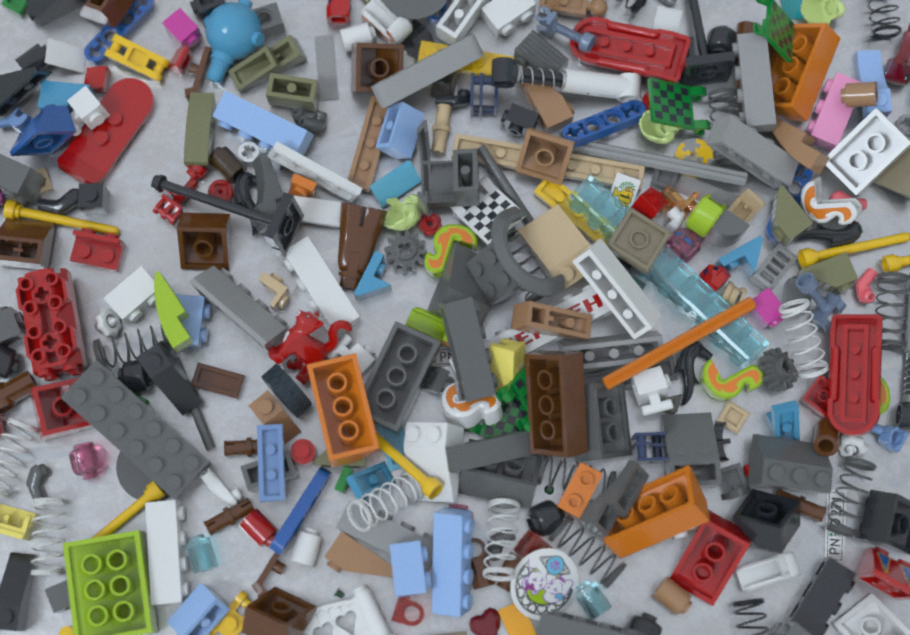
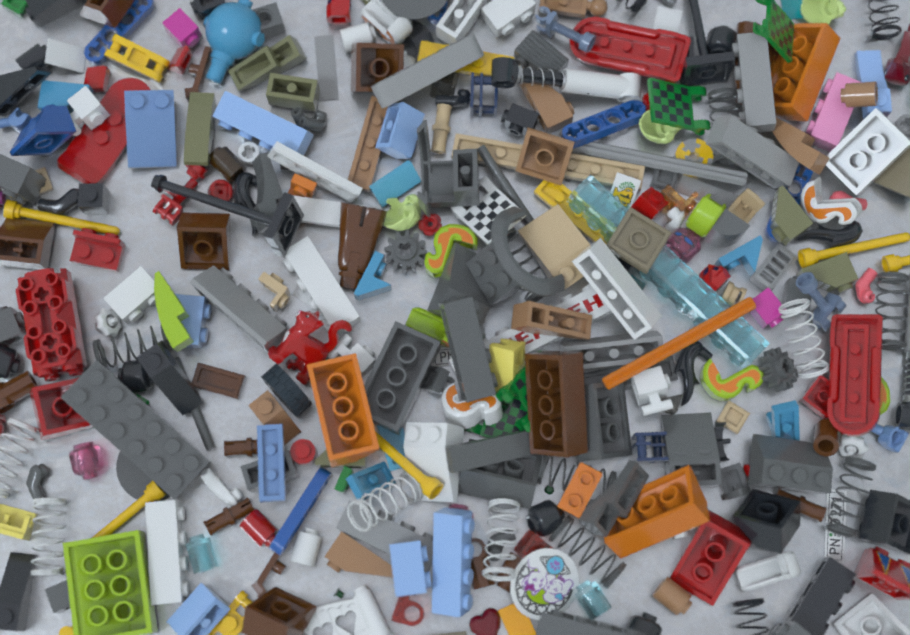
none -> medium blue slope [124,90,177,168]

